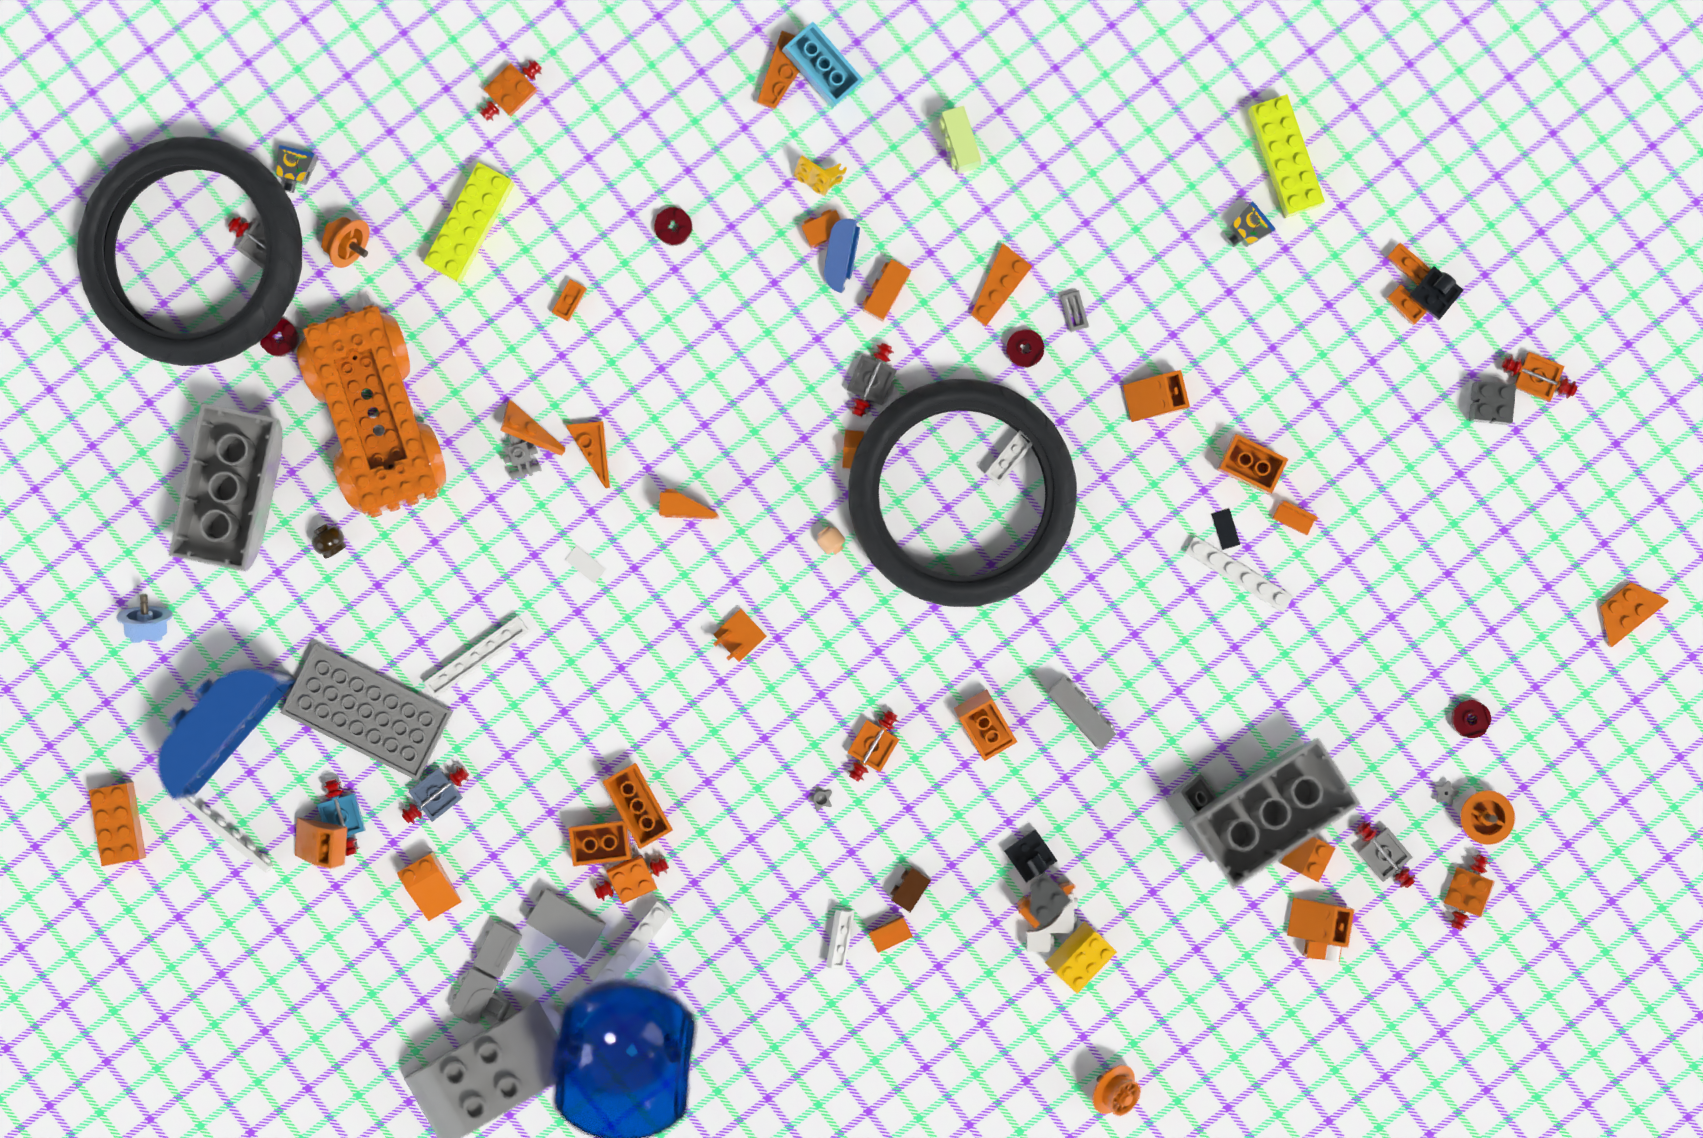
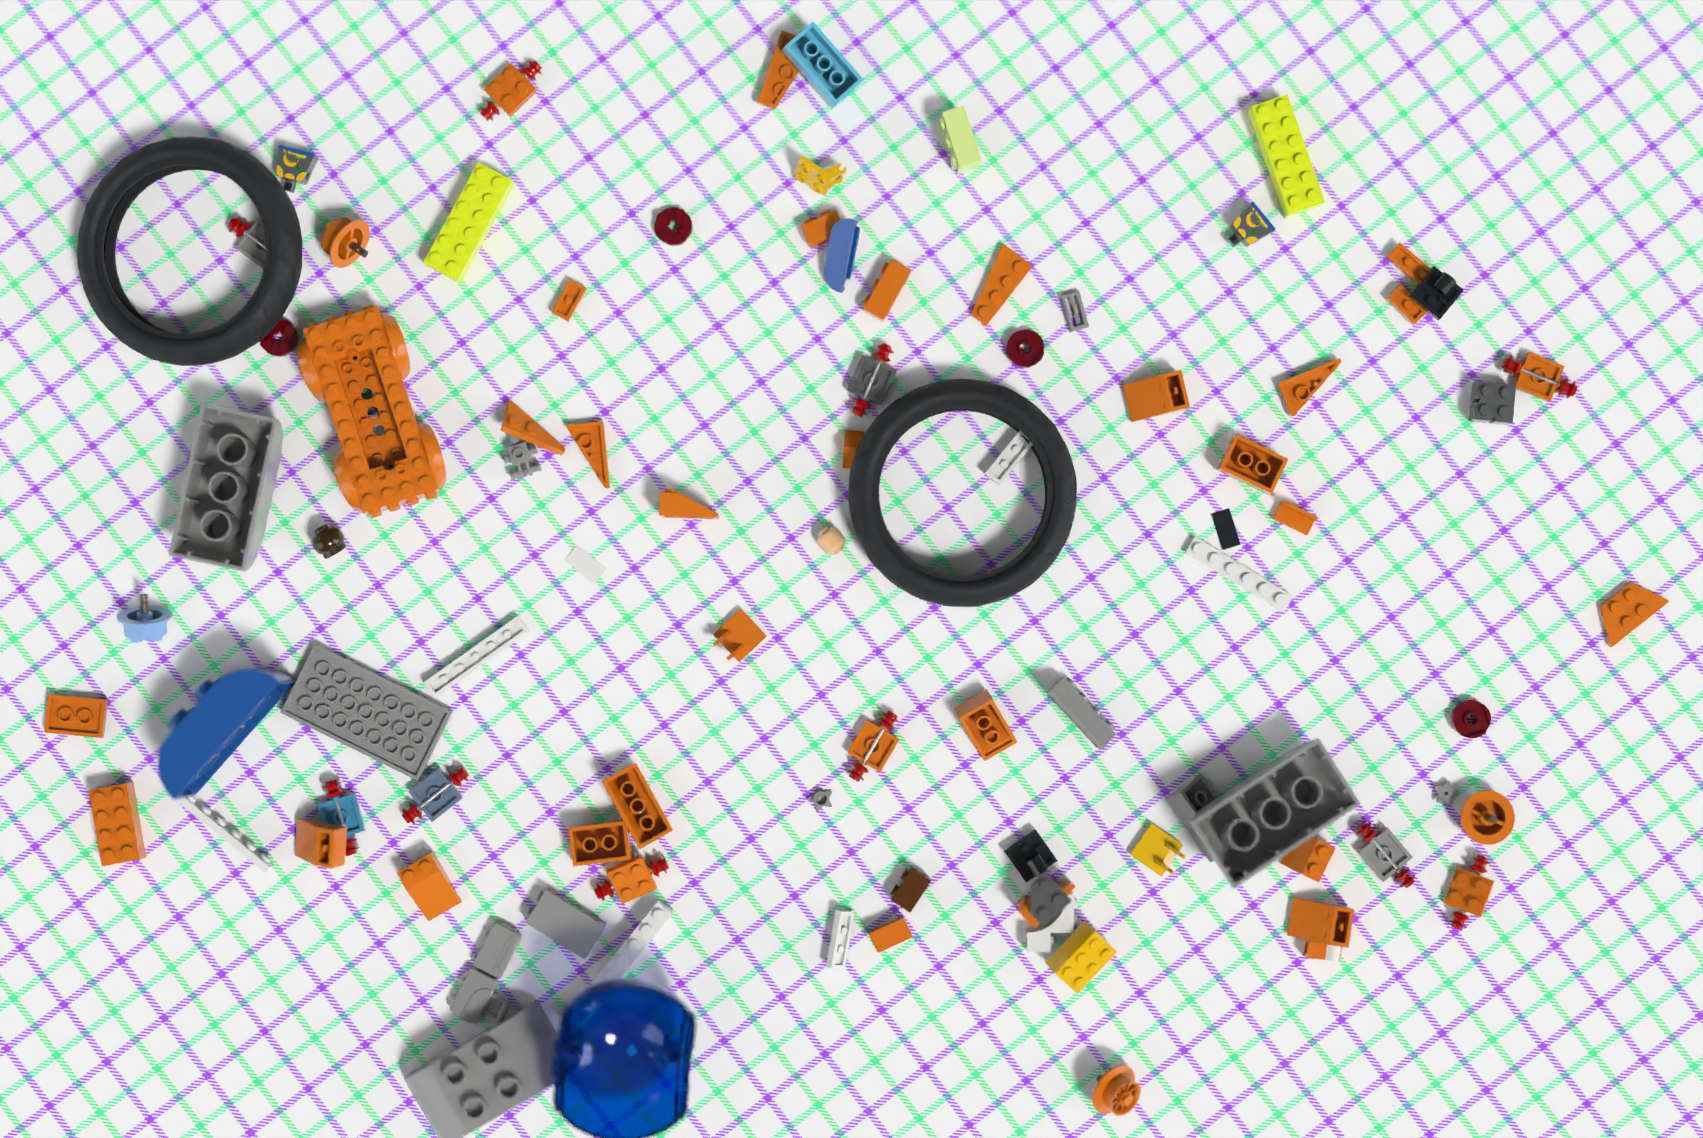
none -> orange plate [44,694,108,738]
none -> yellow plate [1130,823,1186,877]
none -> orange wing [1277,358,1341,417]

